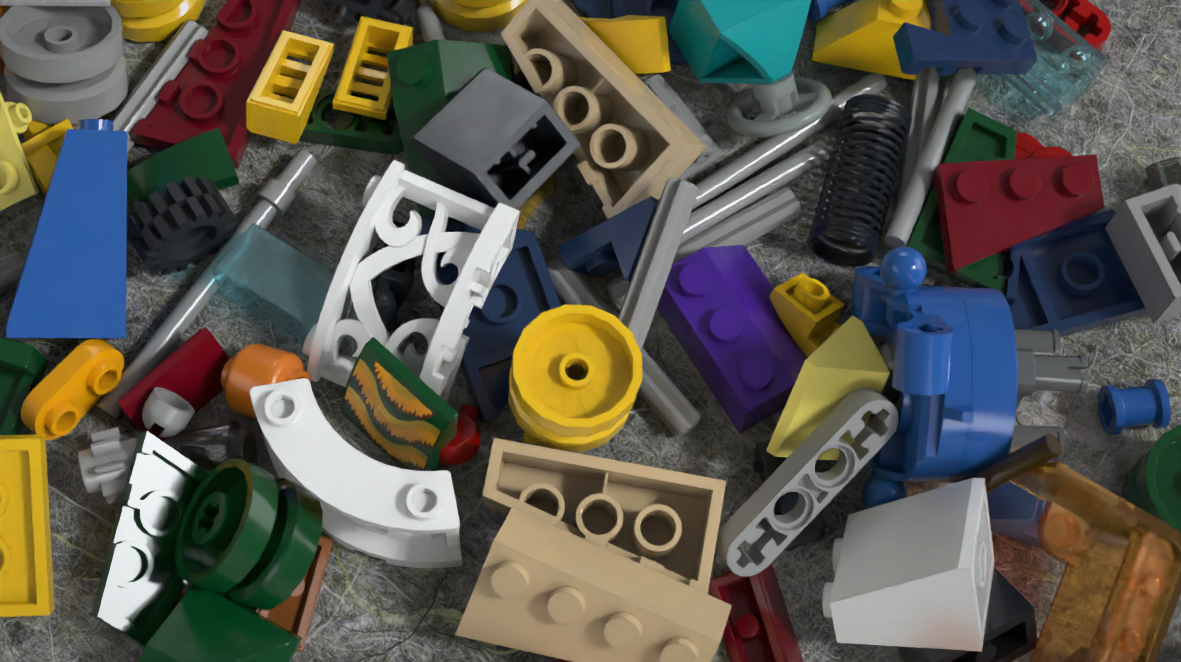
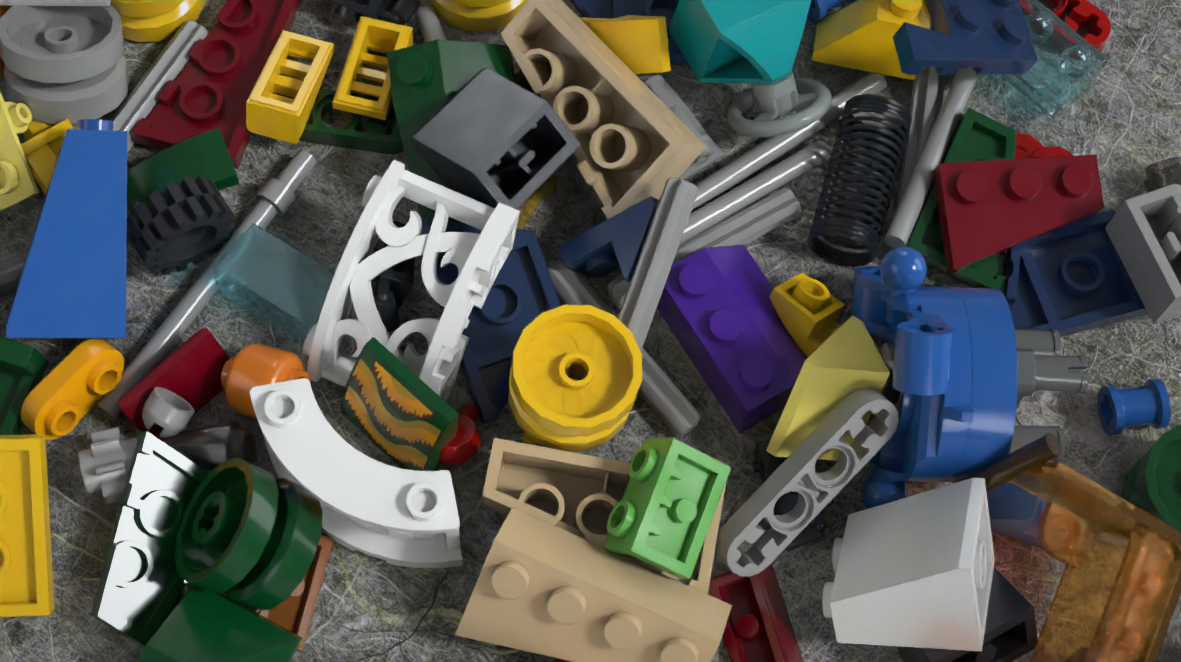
none -> bright green bracket [604,438,731,579]

